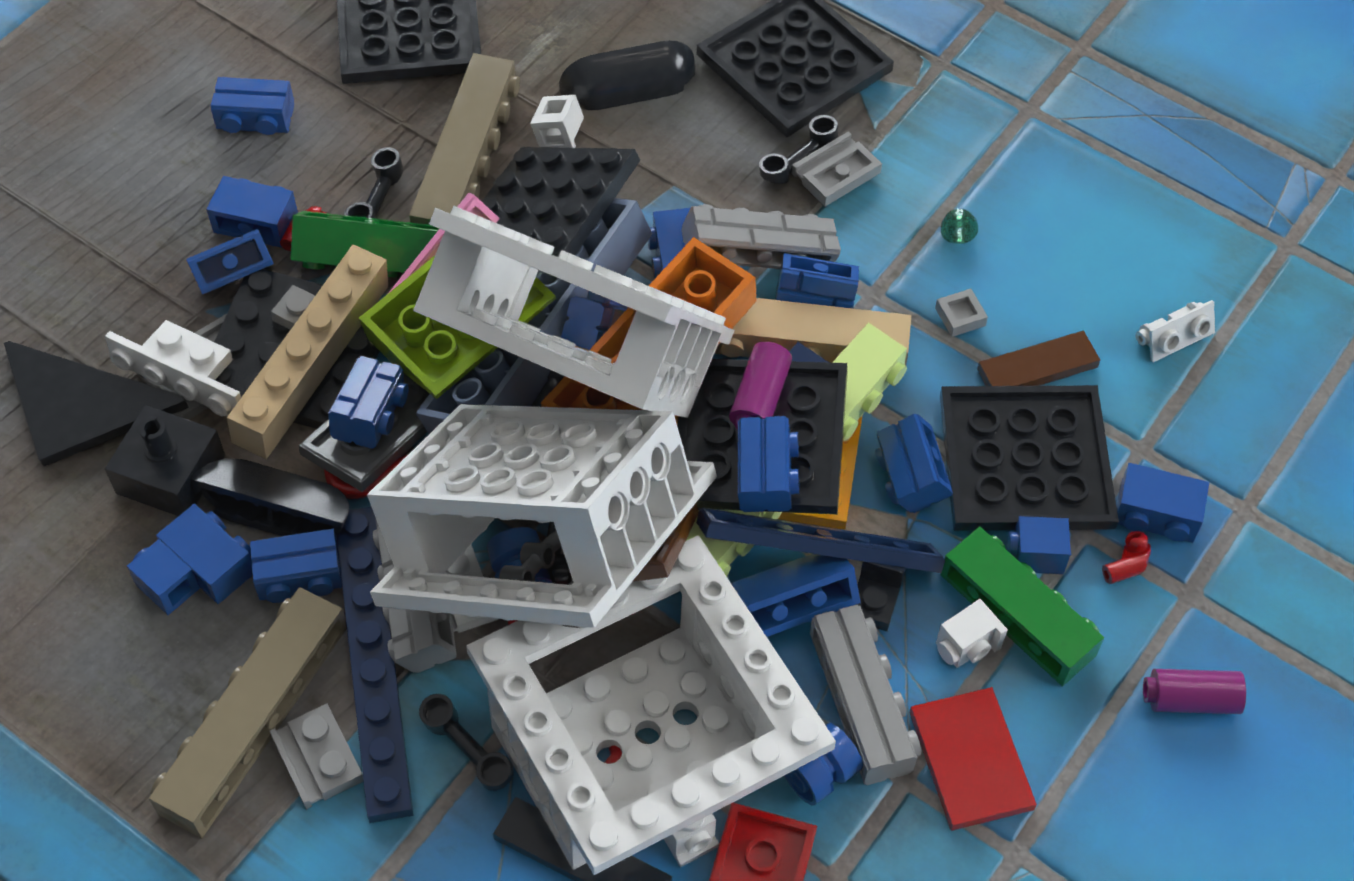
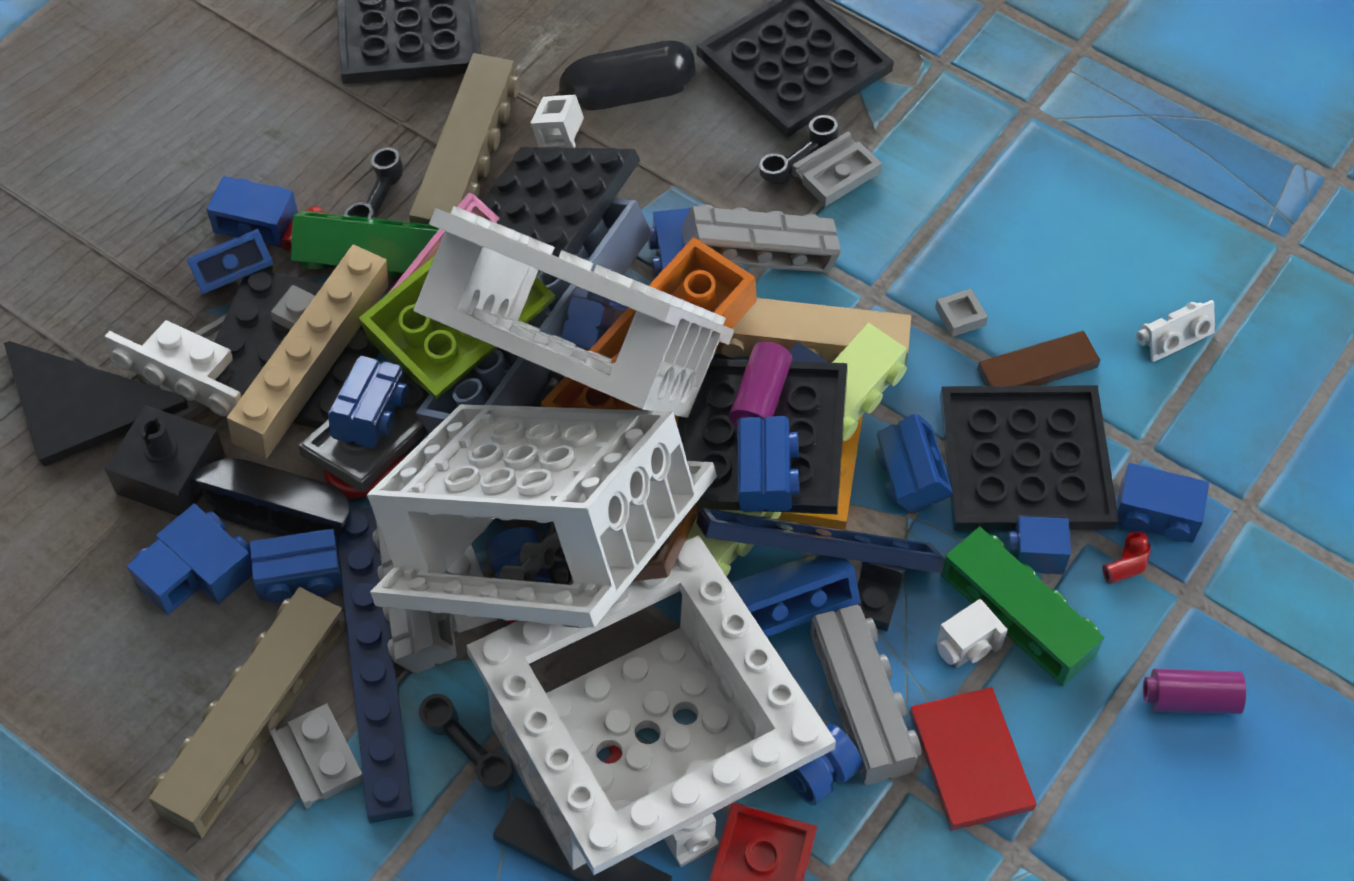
blue brick [211,77,294,135] -> none
blue brick [775,253,859,308] -> none
clear green plate [941,209,978,244] -> none

